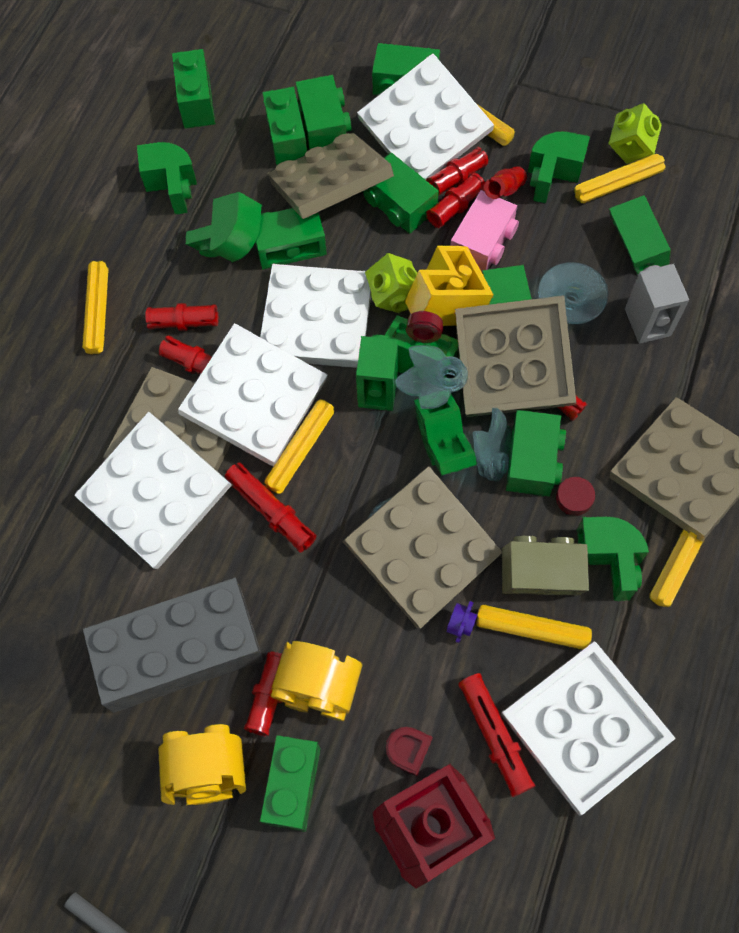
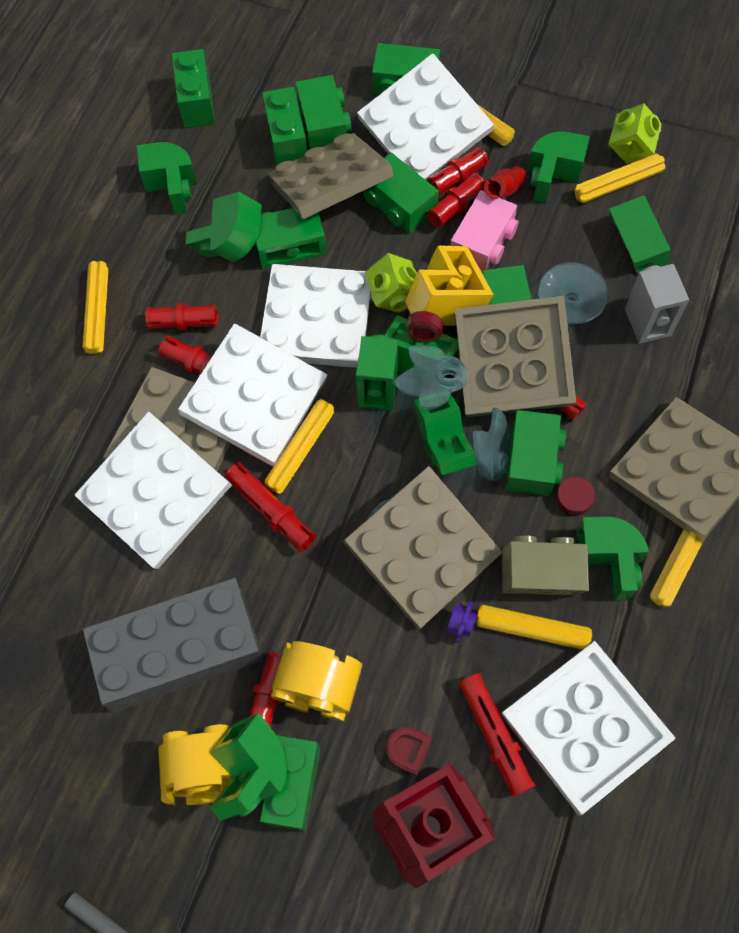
none -> green brick [210,713,287,821]

